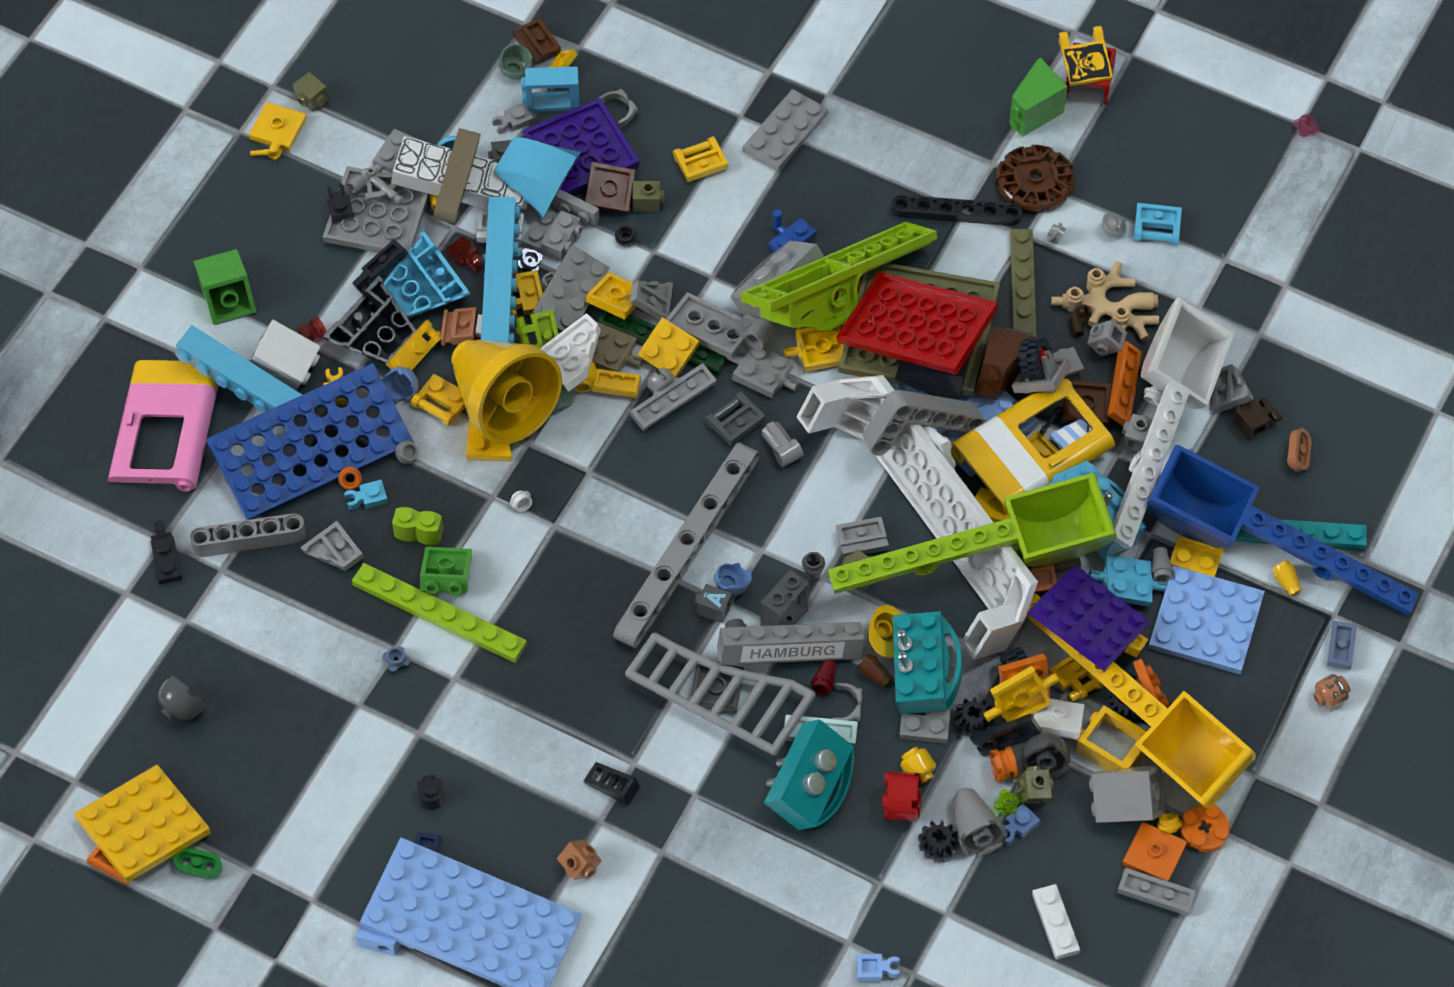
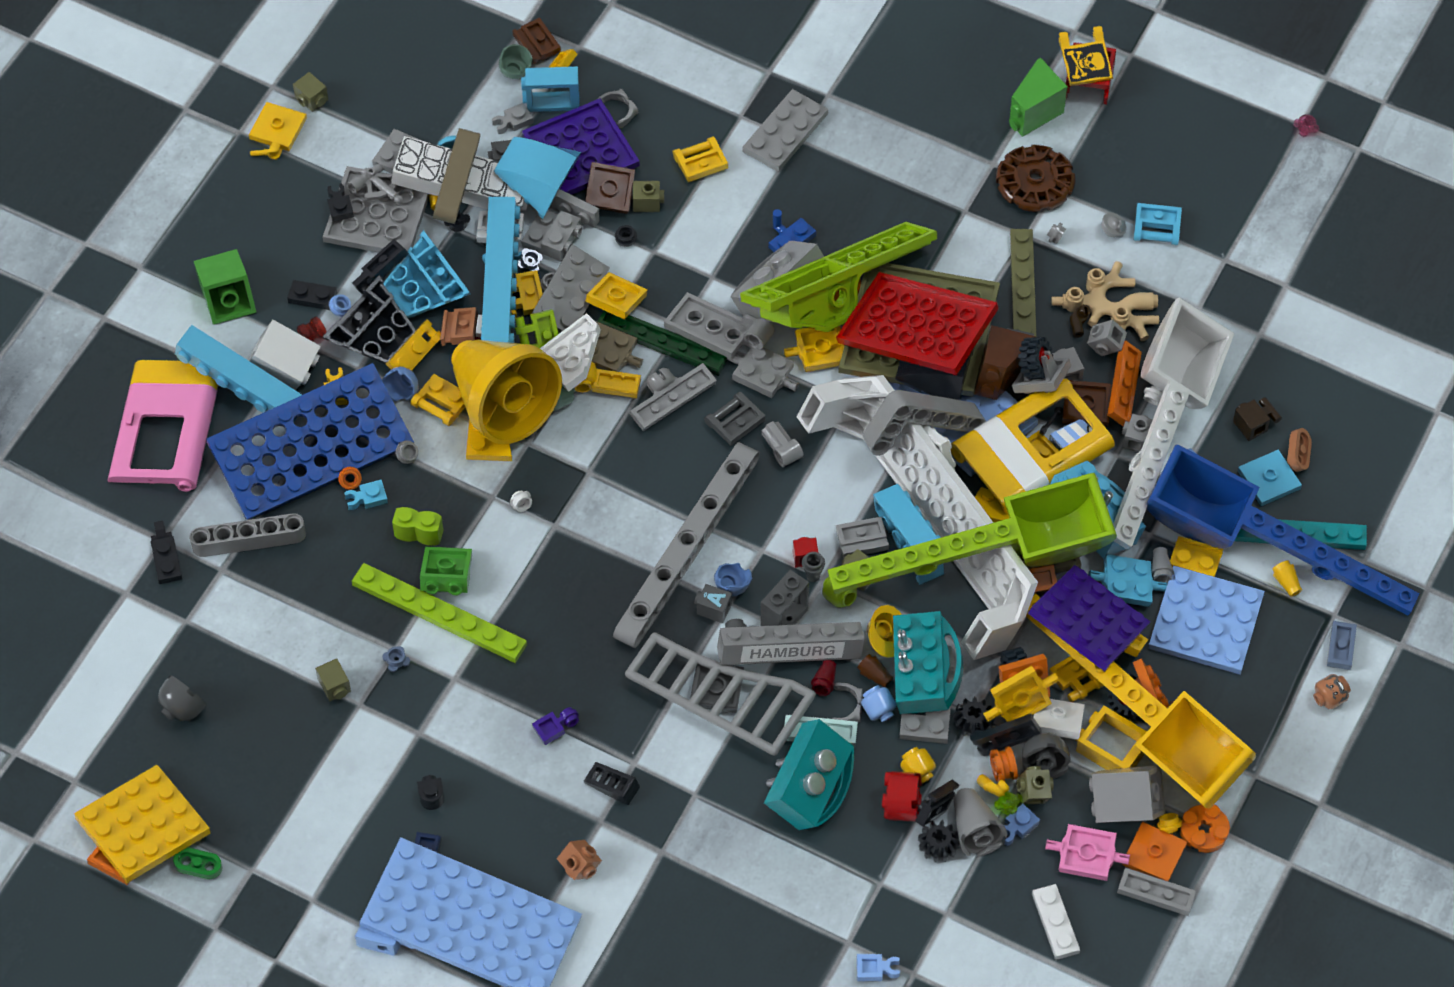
light grey wing [301,521,364,571] -> none
clear red plate [446,236,483,272] -> none
light grey wing [630,281,673,321] -> none
yellow plate [637,317,701,377] -> none
black beam [891,195,1022,226] -> none
light grey wing [1212,364,1253,413] -> none
none -> black plate [287,280,337,311]
none -> olive brick [315,658,351,702]
none -> light blue plate [329,294,351,317]
none -> black plate [444,211,470,232]
none -> dark purple plate [532,707,579,745]
none -> red plate [793,537,819,568]
none -> lime head [822,577,857,608]
none -> light blue head [861,685,897,722]
none -> medium azure wedge [873,484,944,585]
none -> black plate [915,779,960,827]
none -> yellow arm [977,774,1010,797]
none -> bright pink plate [1046,824,1130,881]
none -> medium azure plate [1238,449,1302,506]

